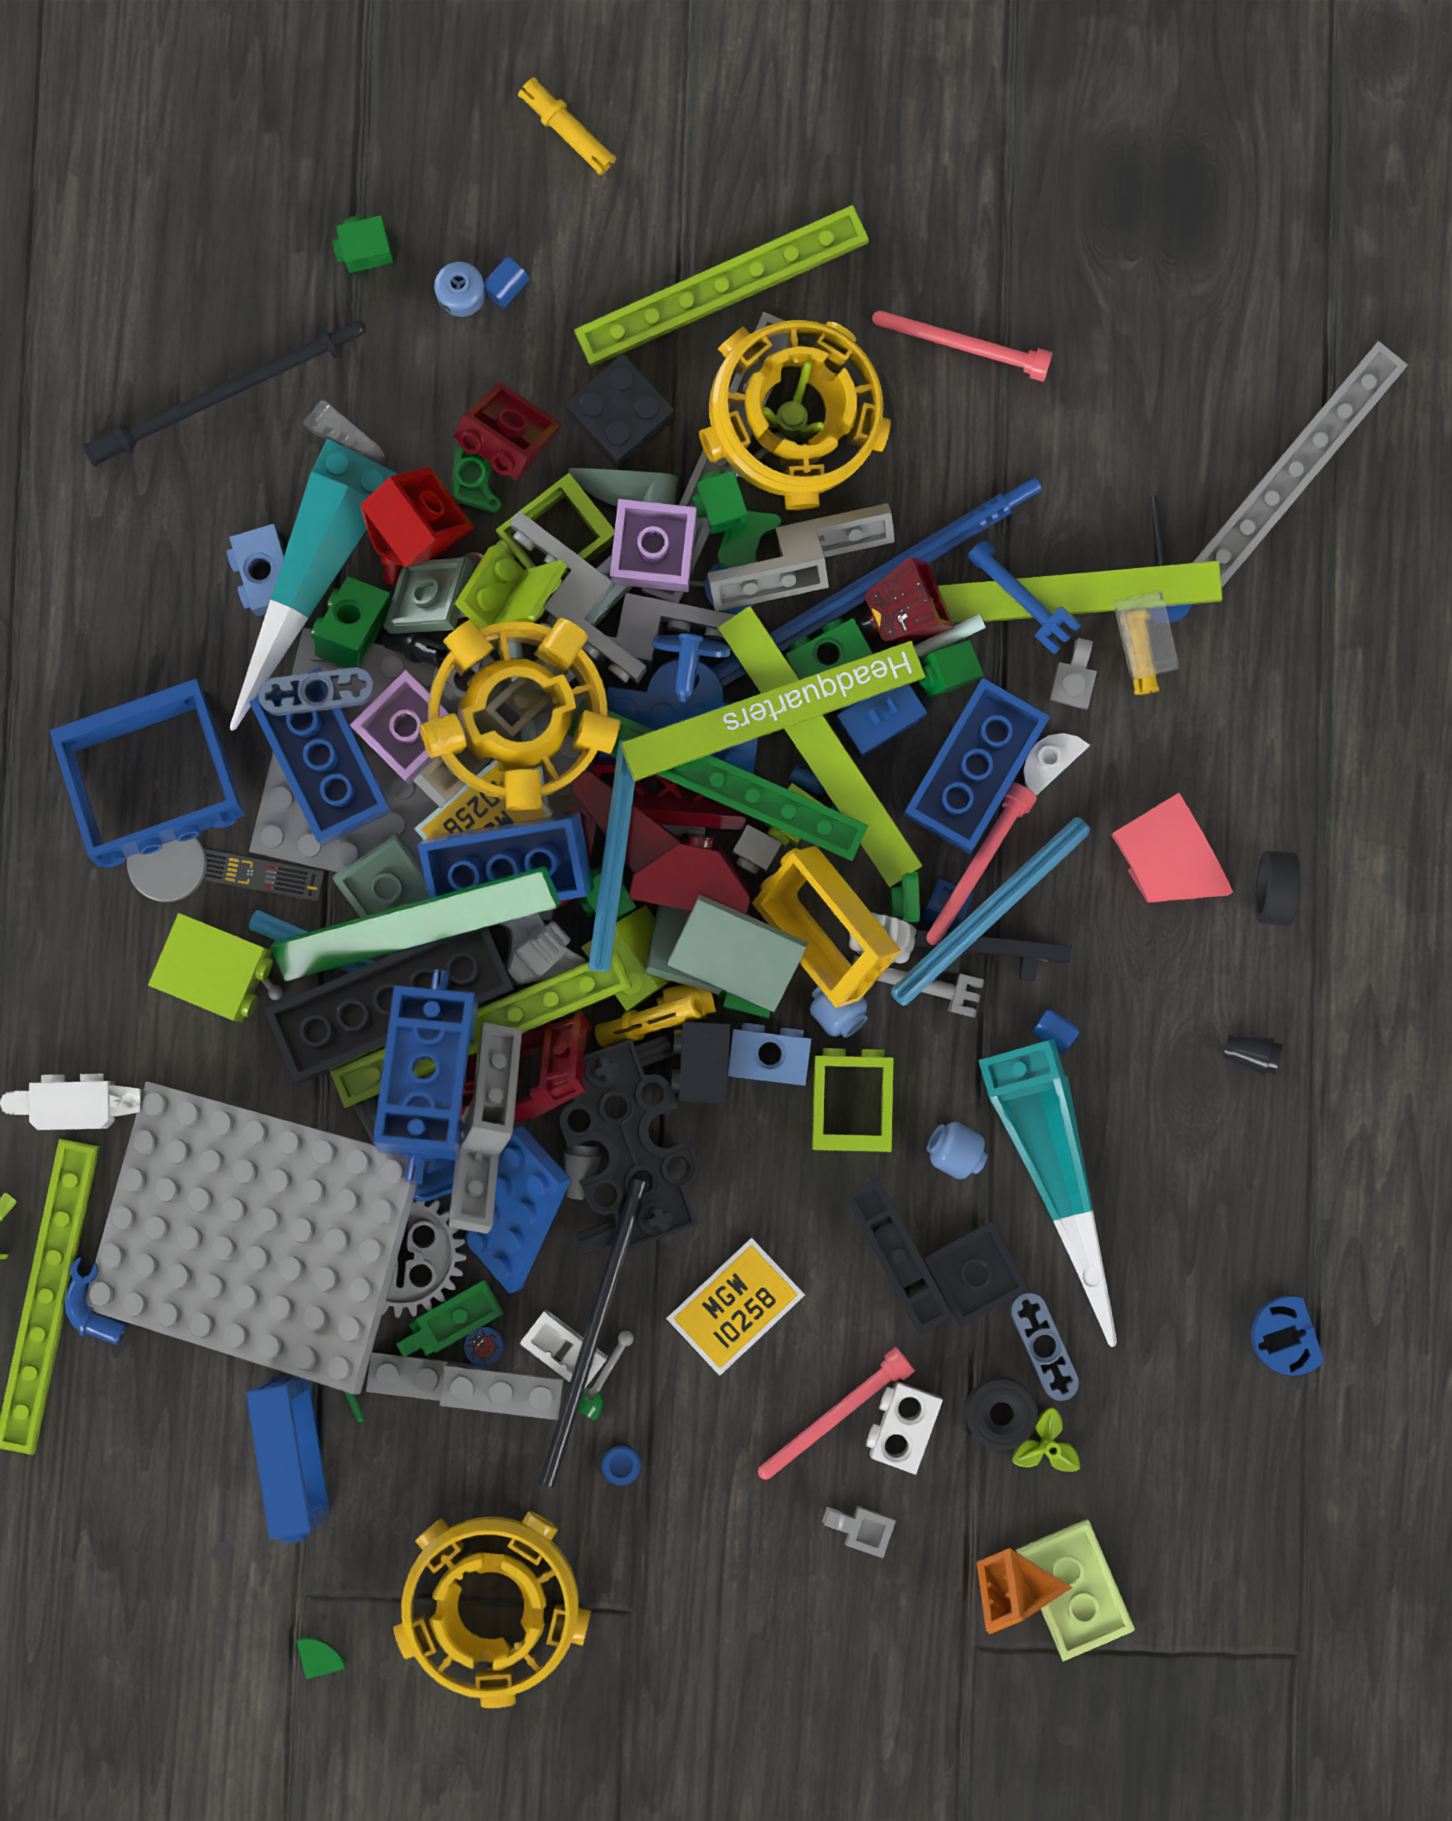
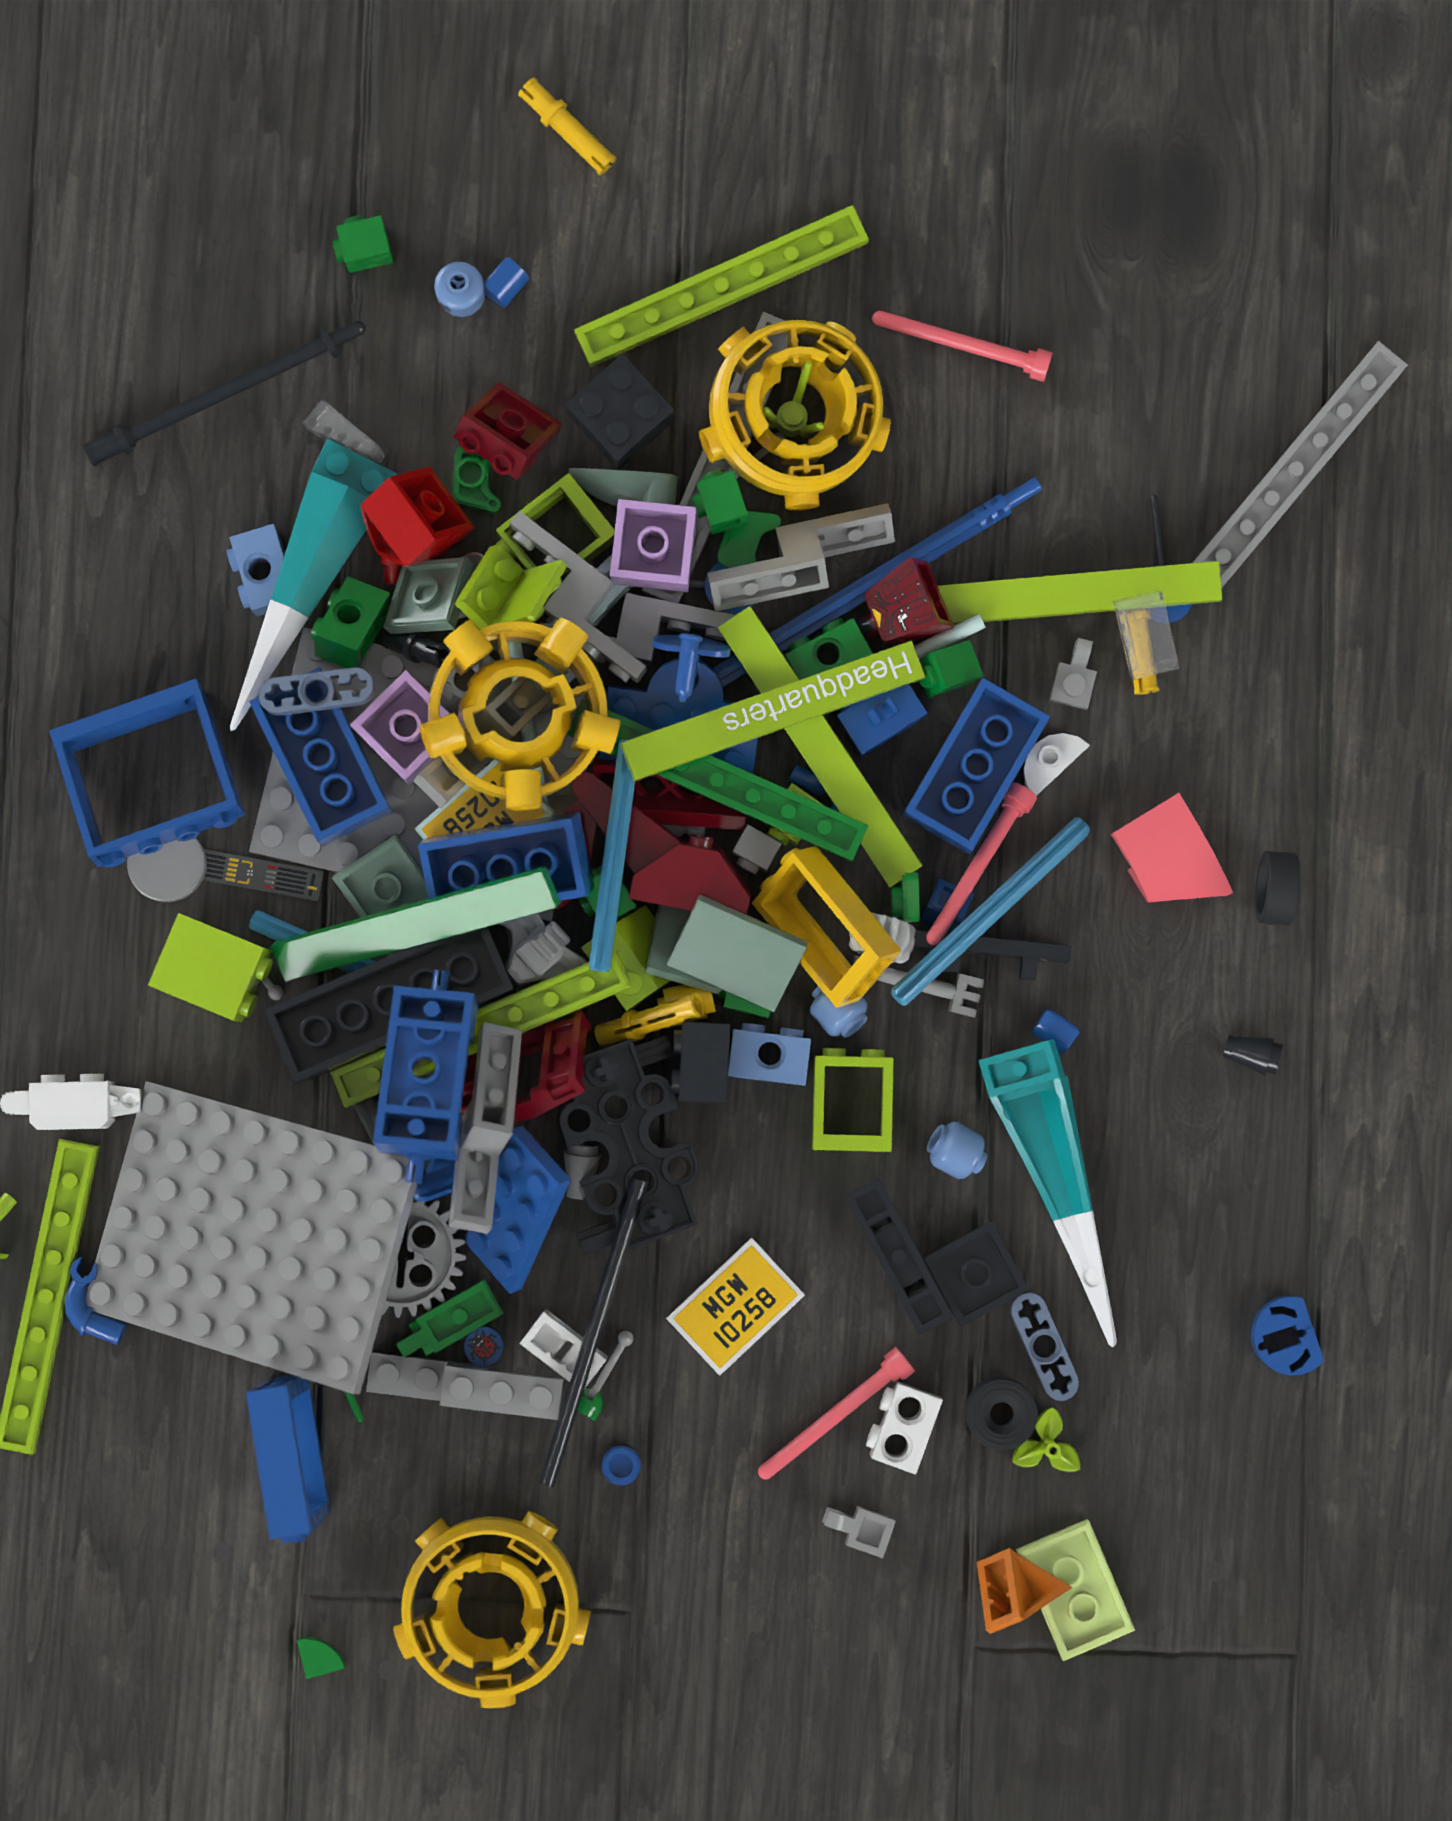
blue hinge [968,541,1081,654] -> none

